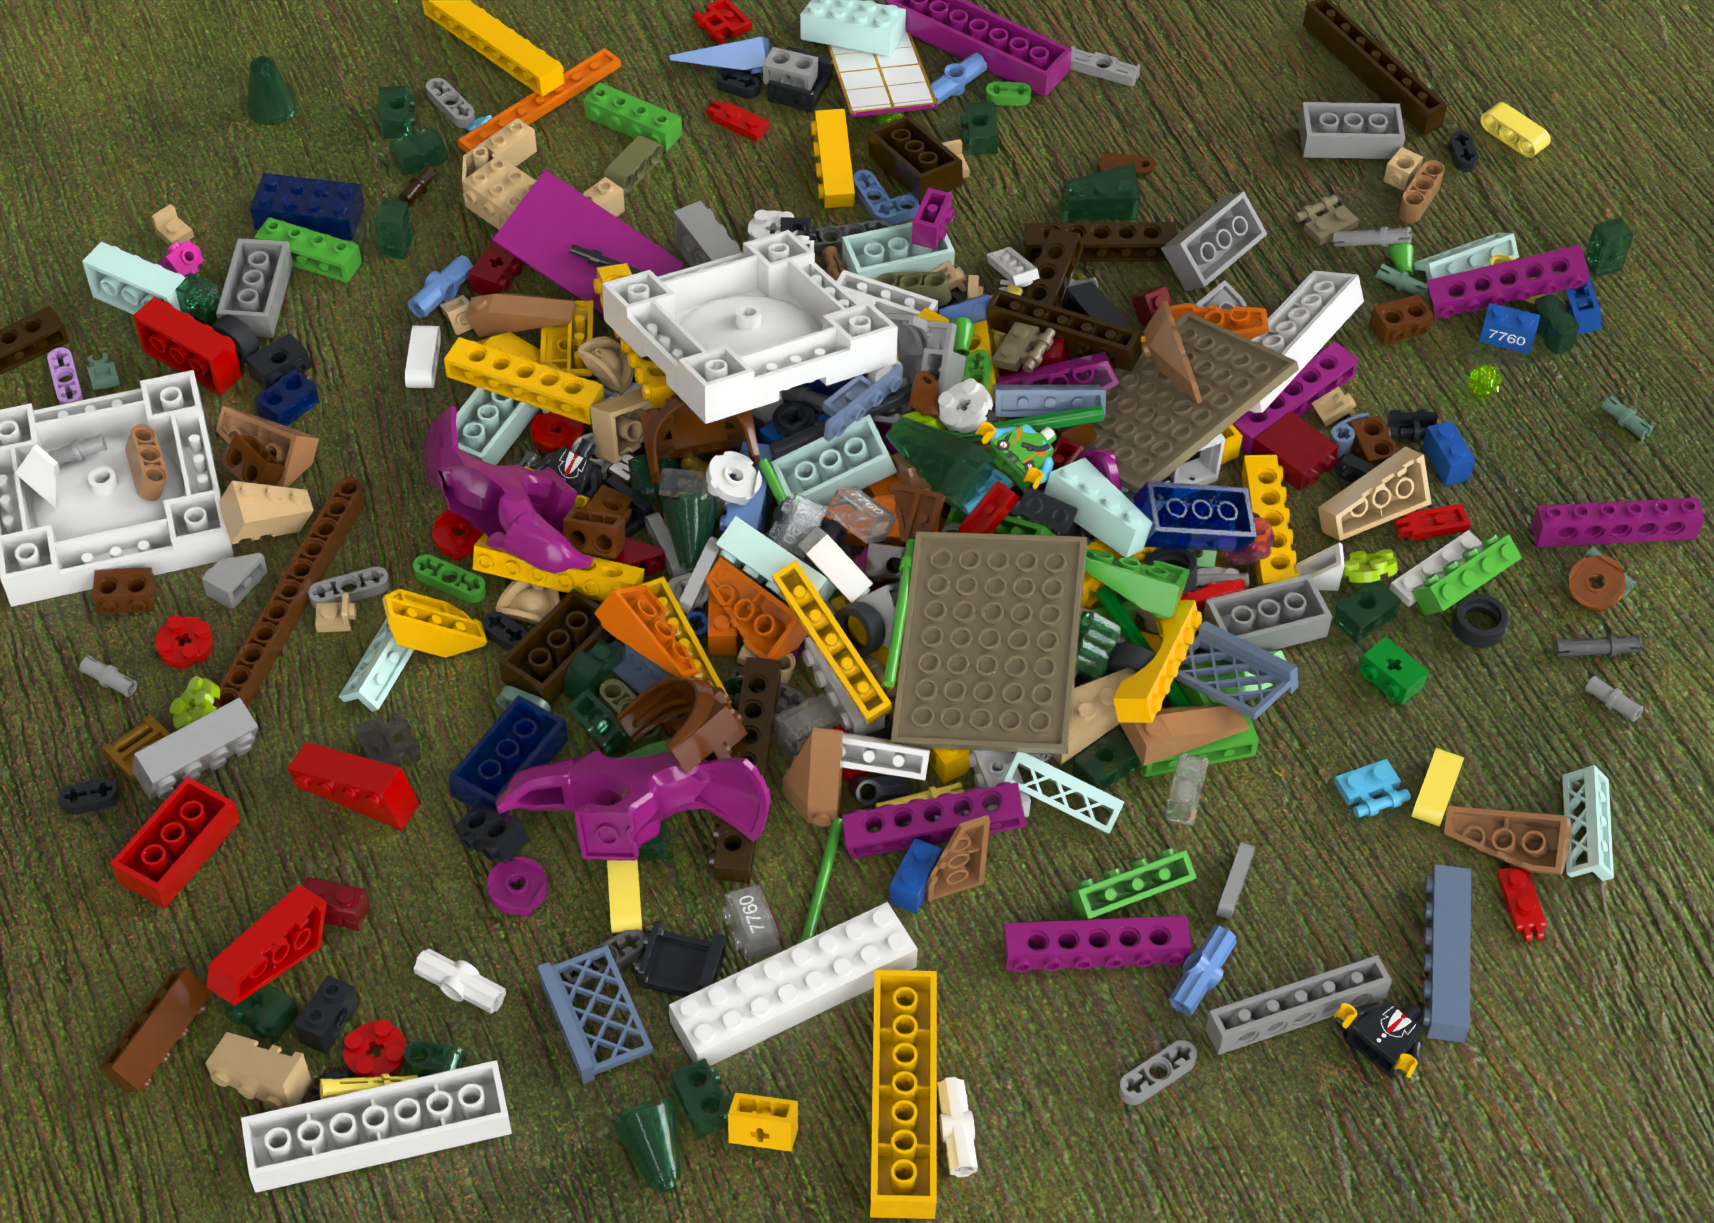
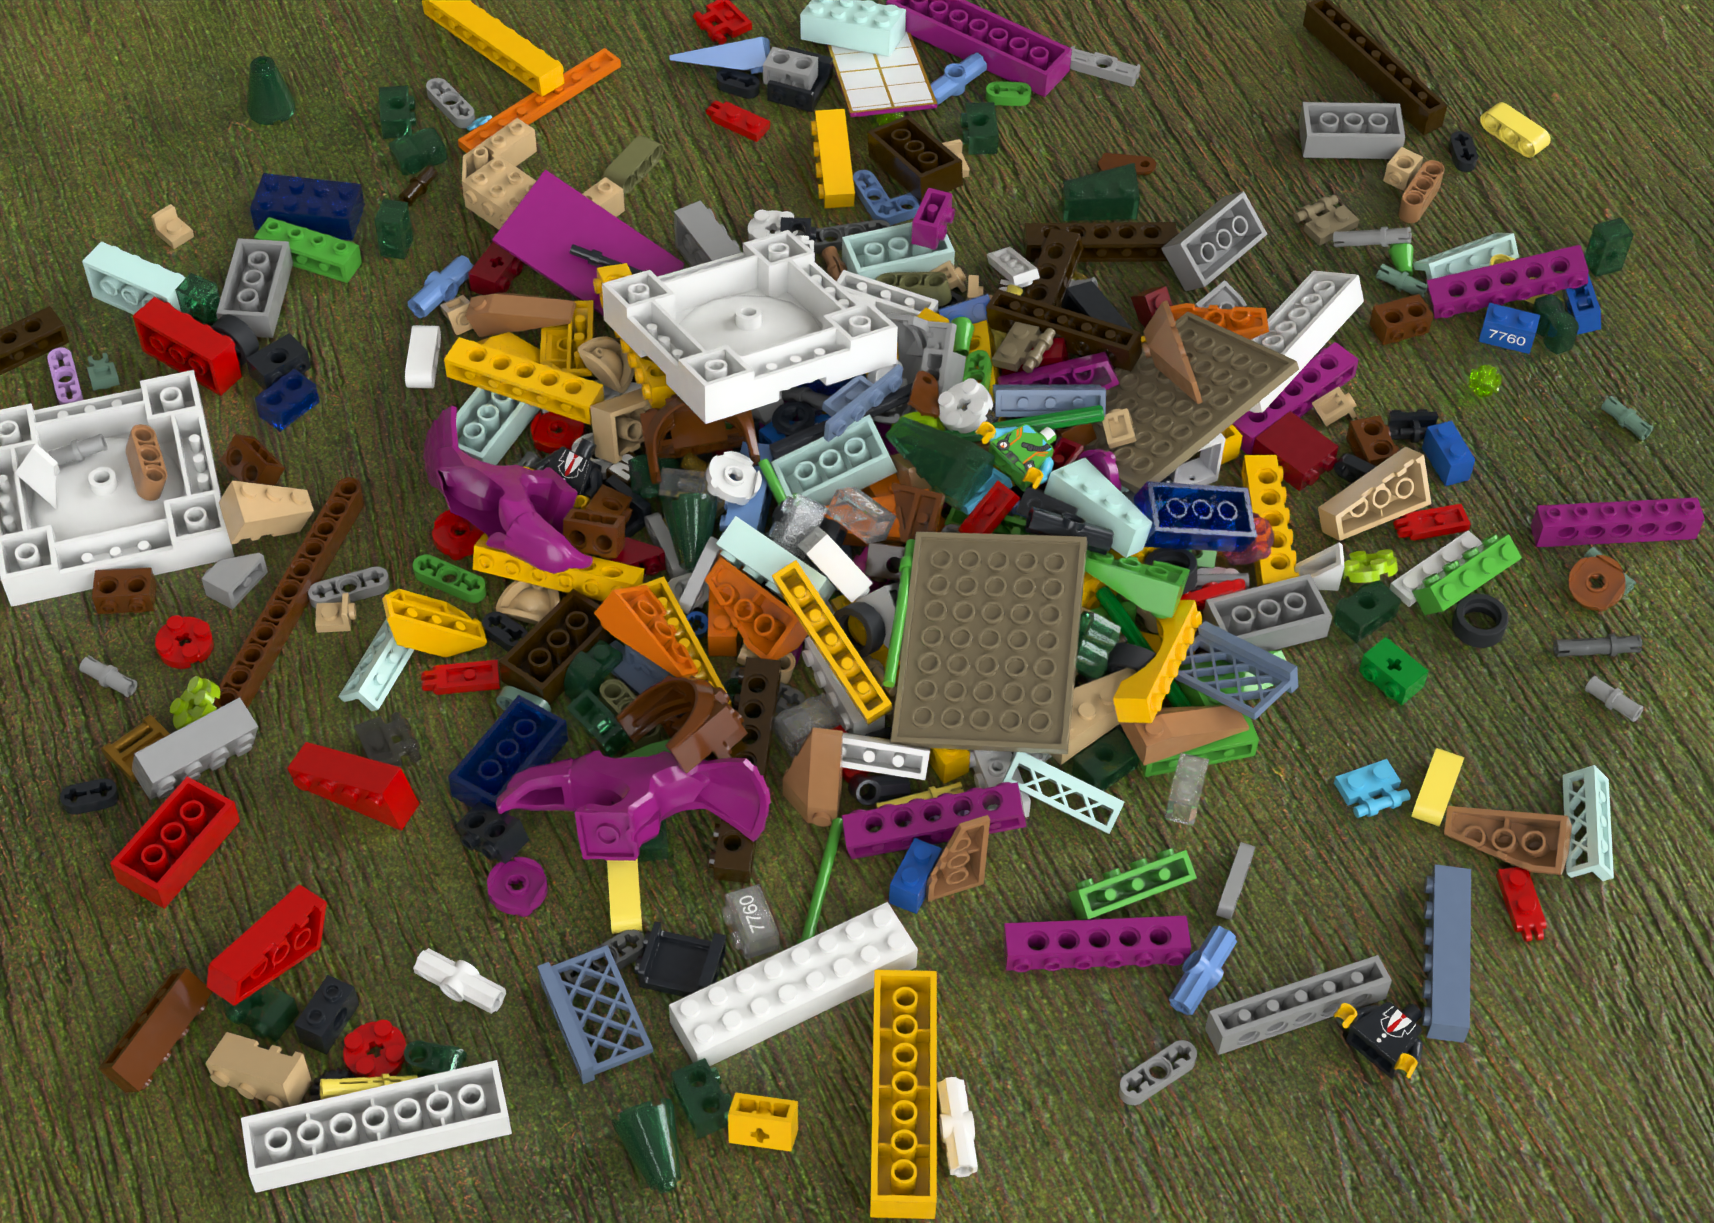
dark pink brick [157,240,205,278] -> none
medium nougat wedge [216,405,319,487] -> none
dark red brick [303,877,370,931] -> none
bright green brick [584,82,682,152] -> none
sand blue panel [1329,413,1371,459] -> none
none -> red hinge [421,659,500,695]
none -> black piece [1025,507,1114,555]
none -> tan bracket [1102,408,1136,449]

